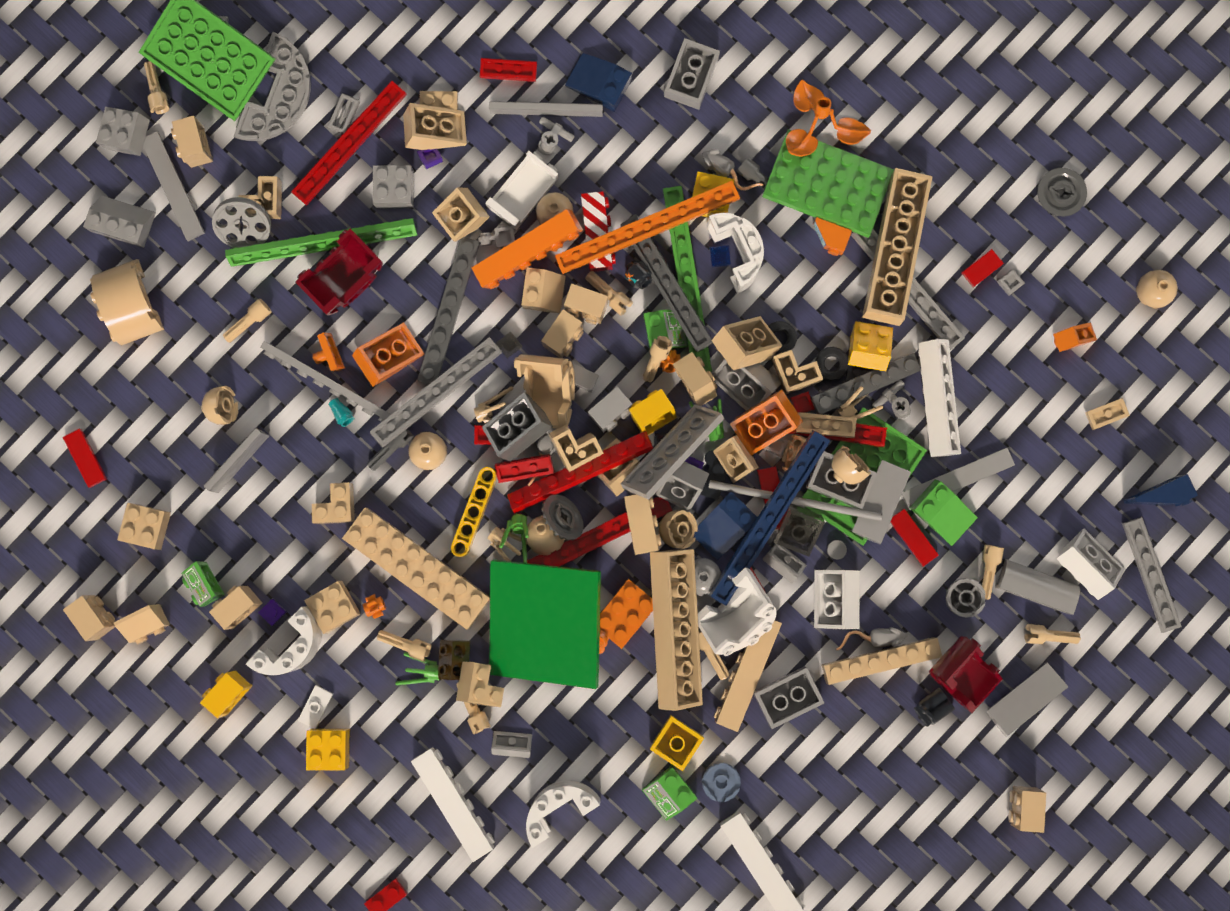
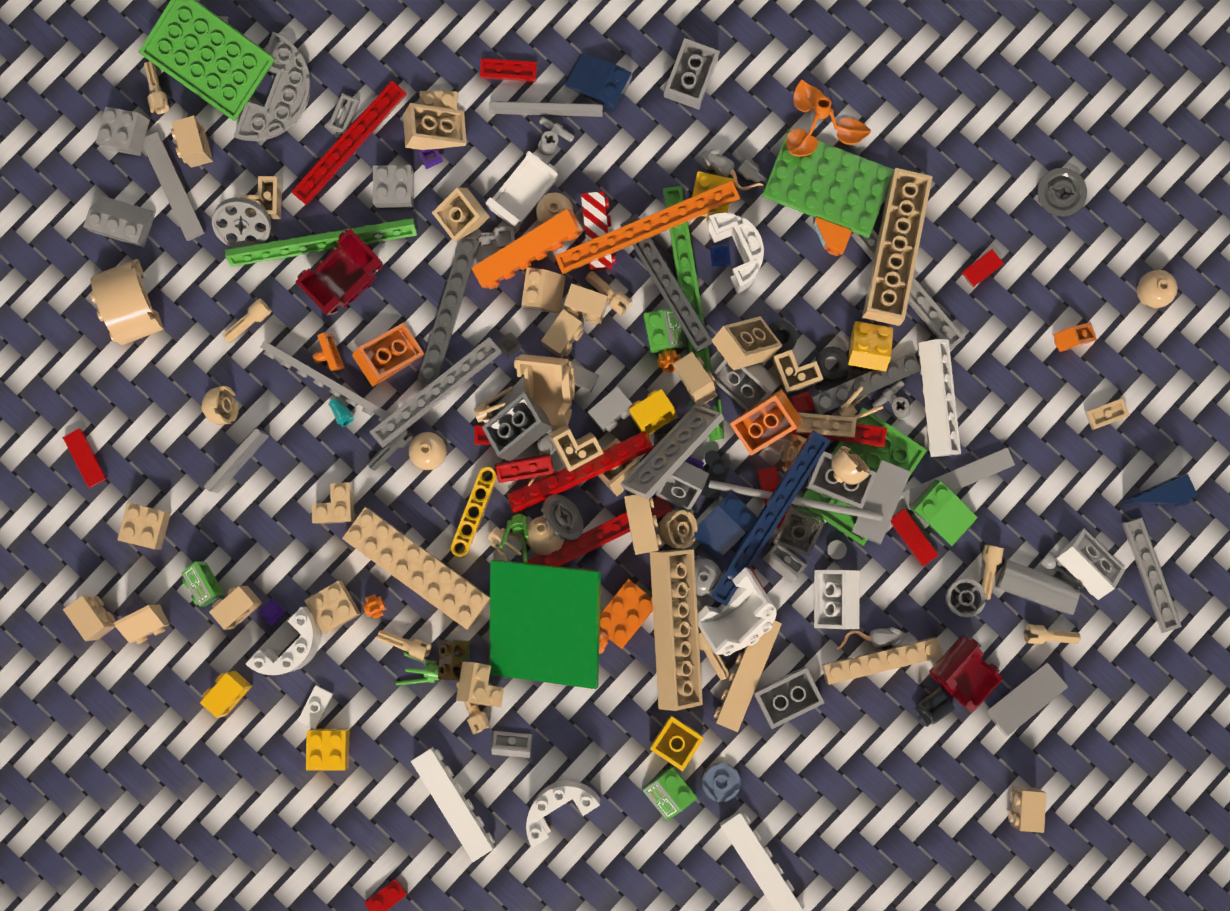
black head [625,261,652,289] -> none
tan piece [643,336,673,382] -> none
tan slope [713,435,758,483] -> none
light grey tile [997,269,1025,296] -> none
none -> hinge [1040,552,1083,590]

